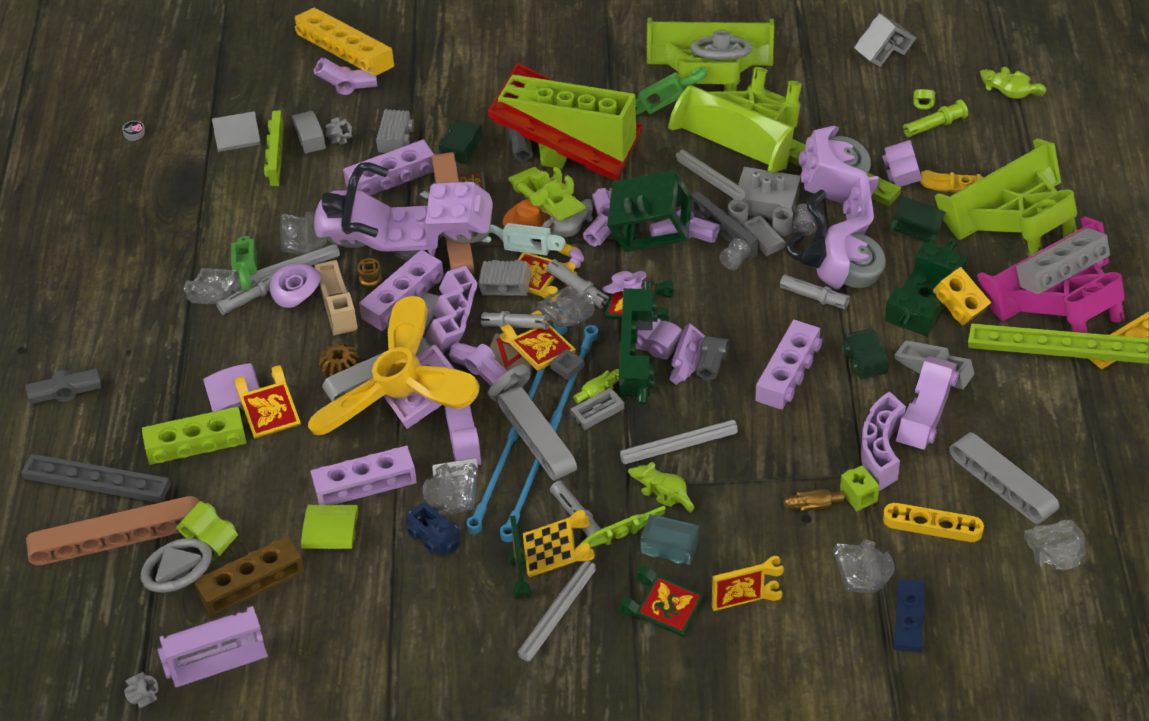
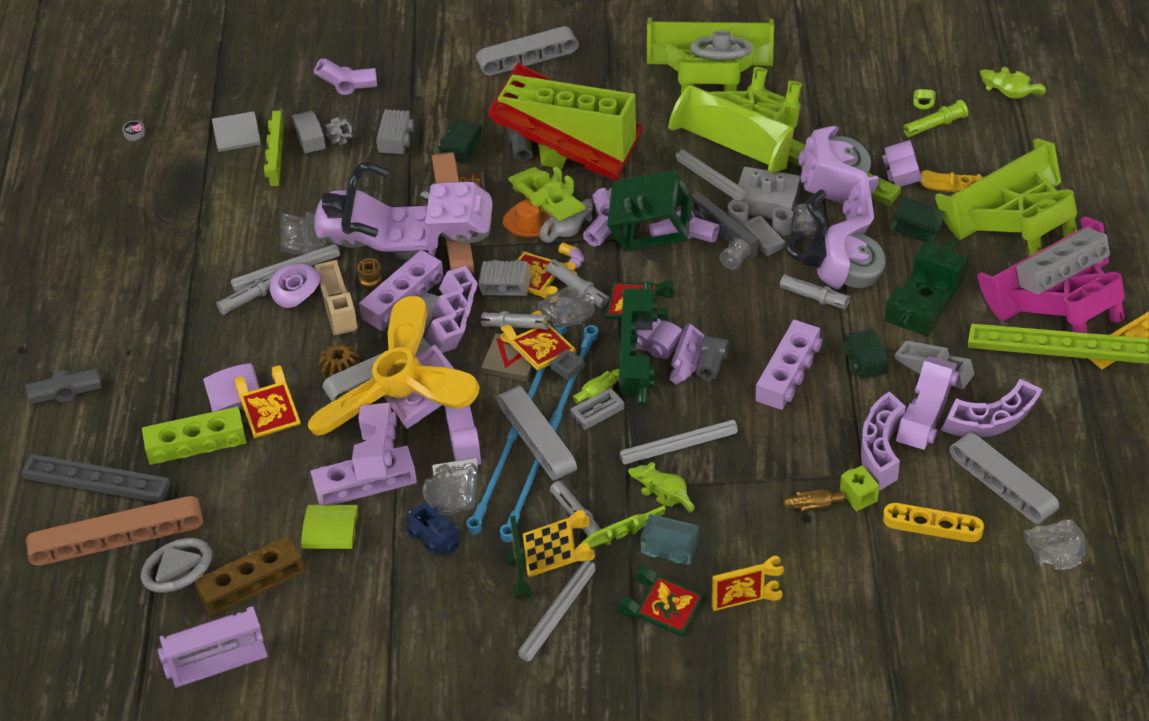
light grey gear [124,672,159,708] -> none
lime brick [176,501,238,561] -> none
clear slope [184,268,239,304] -> none
bright green piece [231,236,257,291] -> none
yellow brick [295,7,394,76] -> none
lavender brick [343,139,434,196] -> none
lavender piece [449,342,507,386] -> none
light aqua piece [482,223,566,255] -> none
light grey tile [488,364,531,402] -> none
lavender plate [602,271,647,293] -> none
bright green piece [635,67,707,115] -> none
clear slope [833,539,895,593] -> none
light grey brick [854,13,916,67] -> none
dark blue plate [894,579,925,652] -> none
yellow brick [933,267,991,326] -> none
none -> lavender arch [352,403,397,480]
none -> light grey beam [476,26,579,76]
none -> lavender brick [941,379,1043,438]

